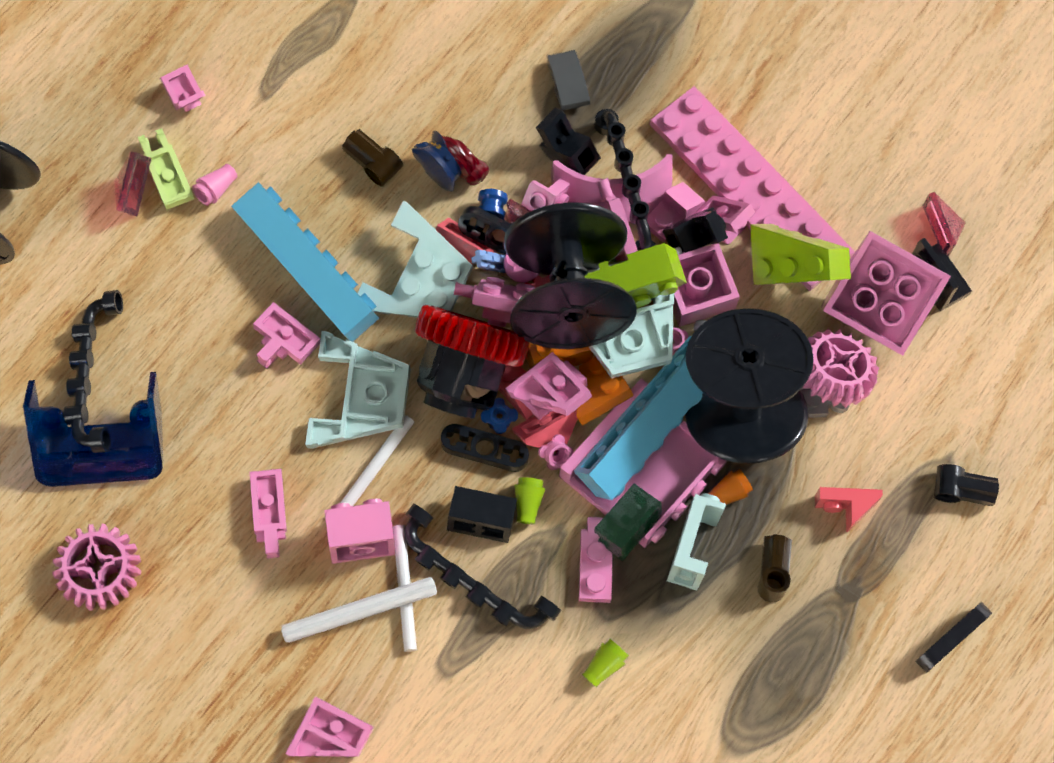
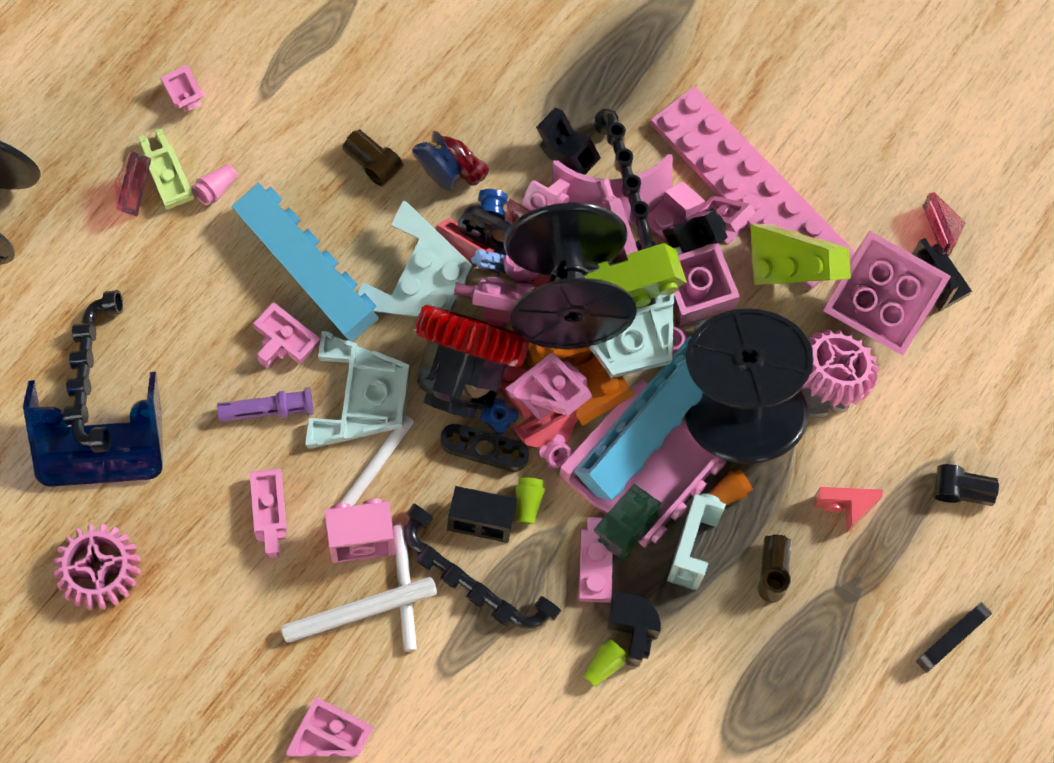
dark grey slope [547,50,590,110] -> none
none -> medium lavender pin [217,387,314,423]
none -> black brick [607,591,661,667]

